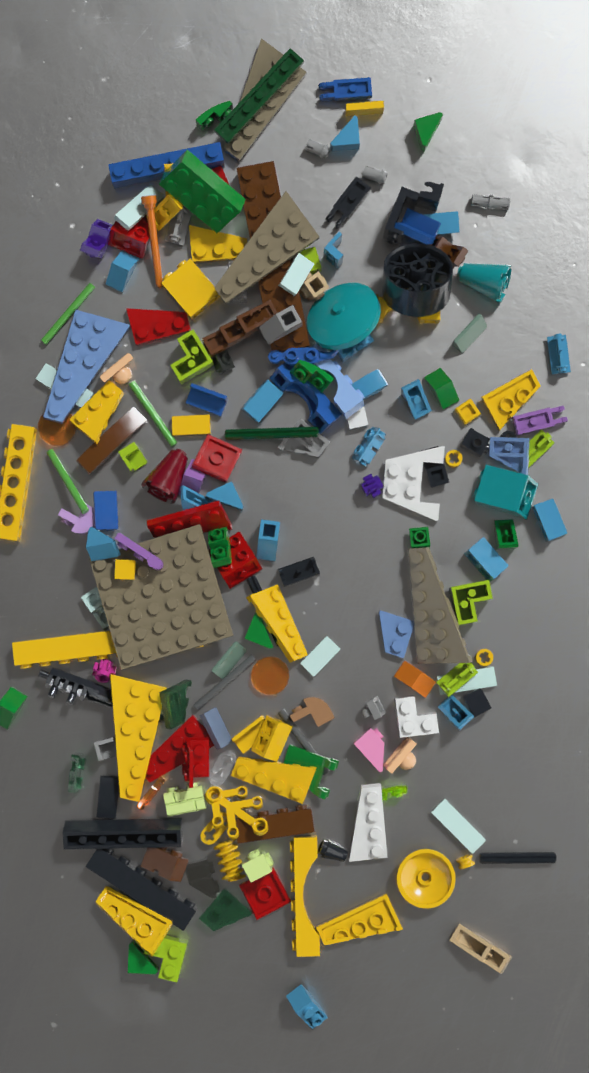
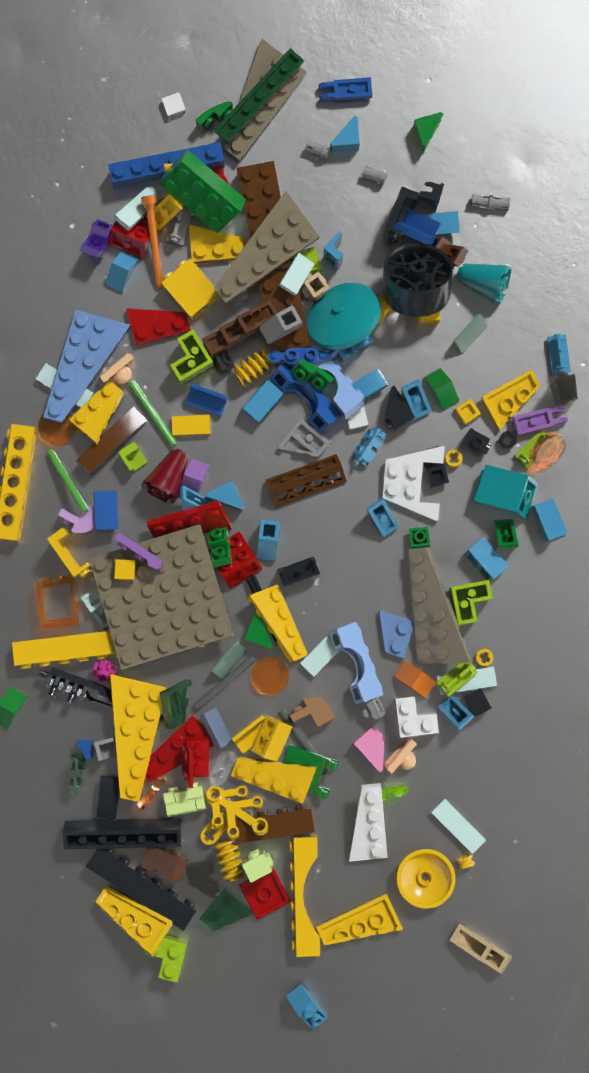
bright green bar [41,283,95,345] -> none
dark azure slope [86,527,121,561] -> none
green slope [128,940,159,974] -> none
red tile [192,434,242,483] -> none
dark green axle [225,427,319,440] -> none
black cone [317,839,348,862] -> none
black hinge [325,176,371,229] -> none
yellow tile [345,101,384,117] -> none
dark purple gear [360,474,384,498] -> none
black axle [479,852,556,864] -> none
medium blue wing [489,437,530,475] -> none
none -> clear orange window [35,575,81,629]
none -> yellow panel [47,528,92,579]
none -> blue slope [76,739,93,760]
none -> white tile [161,92,186,118]
none -> yellow piece [234,348,276,387]
none -> reddish brown fence [265,454,347,508]
none -> light blue arch [329,622,383,704]
none -> dark azure slope [366,498,399,537]
none -> black slope [384,385,415,432]
none -> clear orange tile [531,432,566,468]
none -> clear smoke slope [550,372,578,407]

